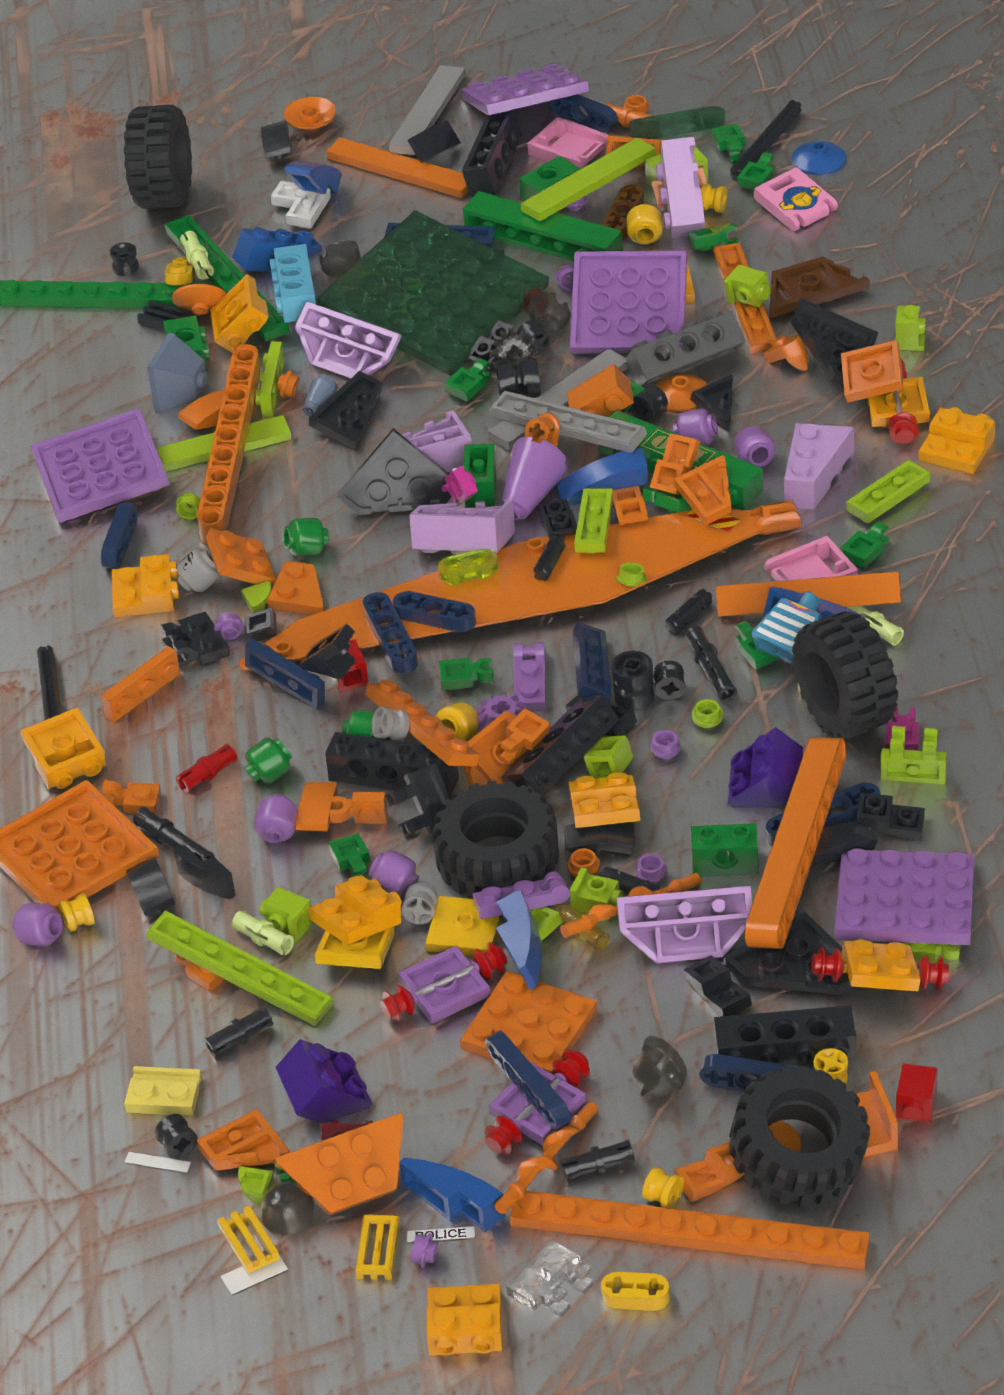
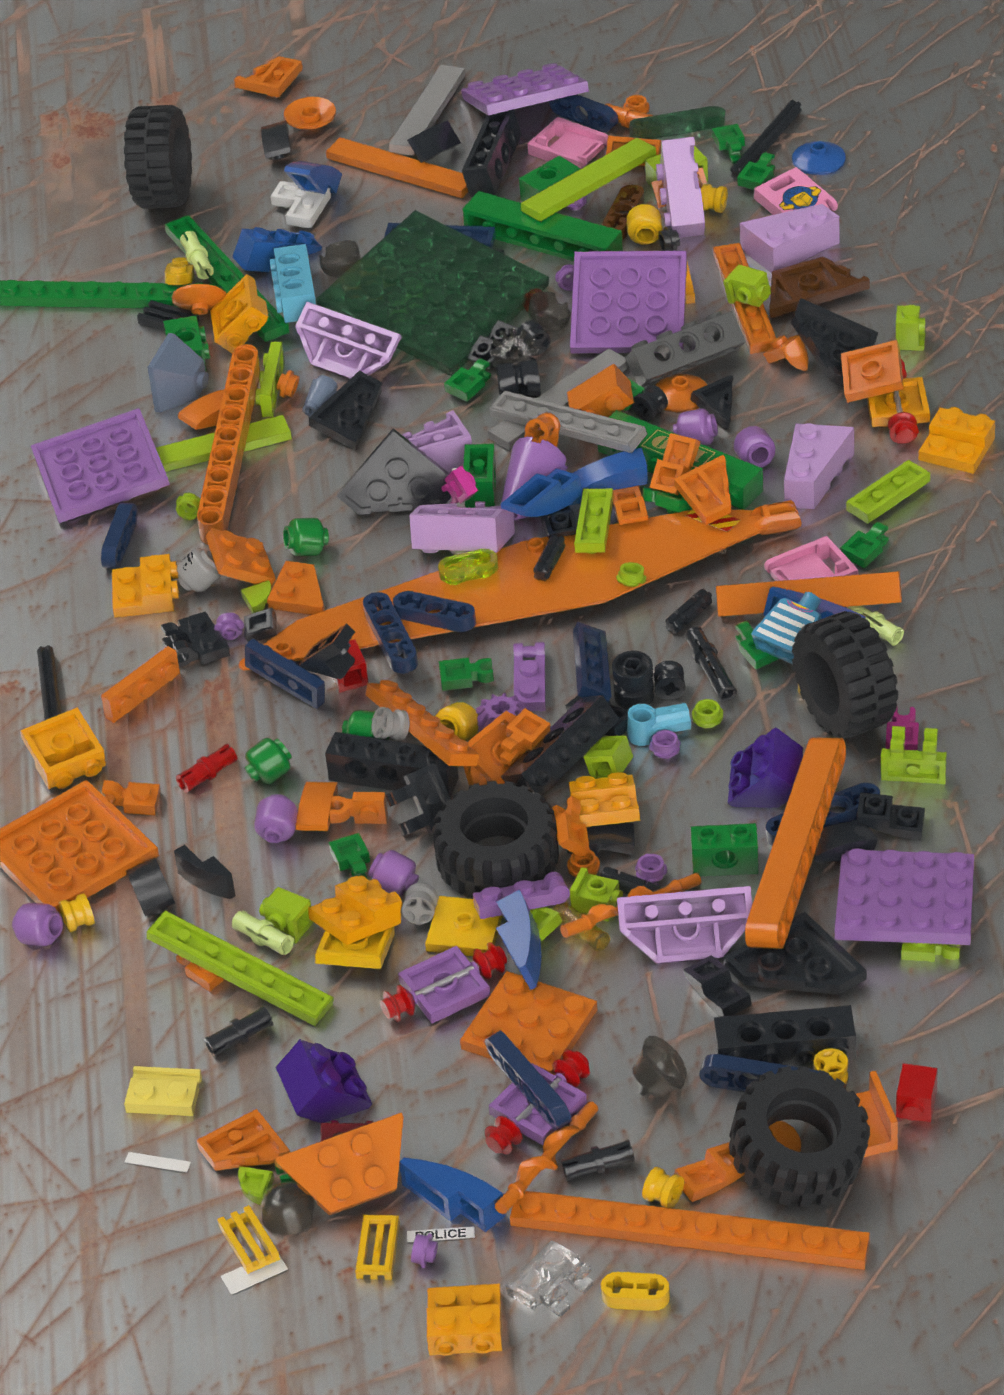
black wheel [110,242,139,276] -> none
black pin [133,807,215,862] -> none
black wheel [154,1114,198,1158] -> none
green plate [687,223,739,251] -> none
light orange plate [811,939,949,991] -> none
none -> orange wing [234,56,303,97]
none -> blue slope [501,468,582,517]
none -> orange plate [552,796,590,857]
none -> medium azure piece [627,703,691,746]
none -> black plate [658,226,680,251]
none -> lavender wedge [740,204,840,273]

